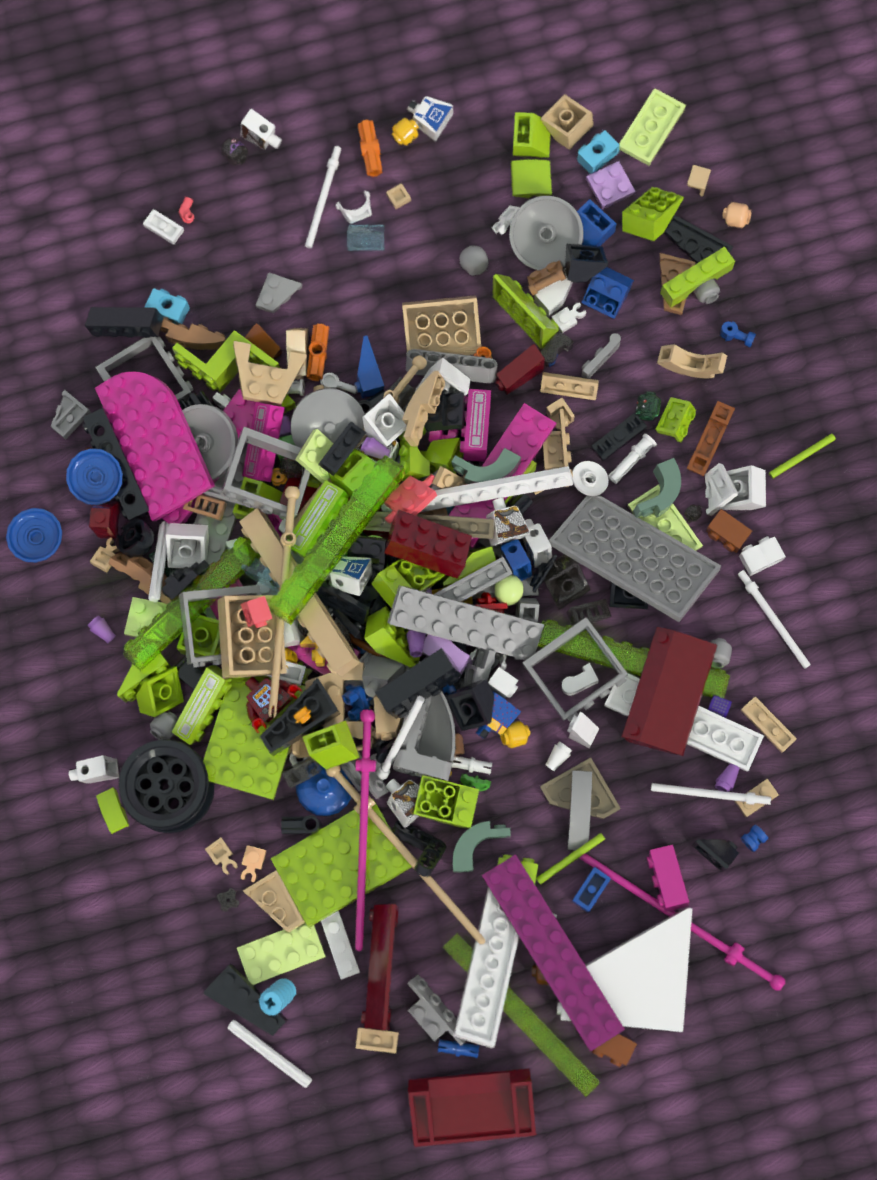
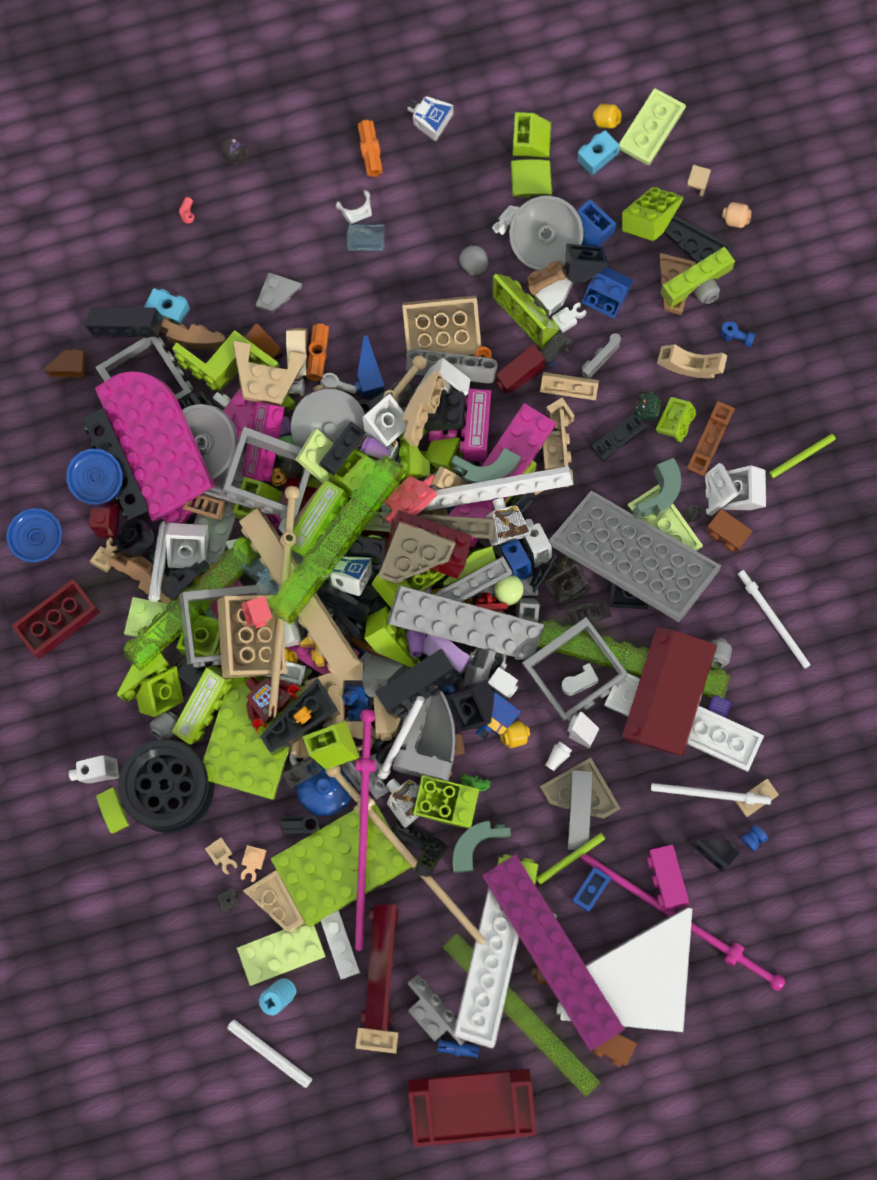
light grey wing [51,390,91,440] -> none
medium lavender cone [88,615,116,644] -> none
white plate [143,209,184,245] -> none
black wing [203,963,288,1036] -> none
white torso [240,109,282,149] -> none
white bar [305,146,341,248] -> none
tan plate [386,183,411,210] -> none
yellow head [391,118,419,146] -> none
white pin [452,755,492,775] -> none
tan slope [541,94,593,150] -> none
white dish [572,461,609,496] -> none
lavender plate [586,161,635,209] -> none
white pin [608,434,657,484] -> none
medium lavender cone [715,763,740,792] -> none
white brick [739,536,786,576] -> none
tan plate [740,696,797,753] -> none
none -> dark red brick [11,579,101,660]
none -> reddish brown slope [45,348,87,378]
none -> dark tan plate [378,521,456,584]
none -> yellow head [593,104,621,129]

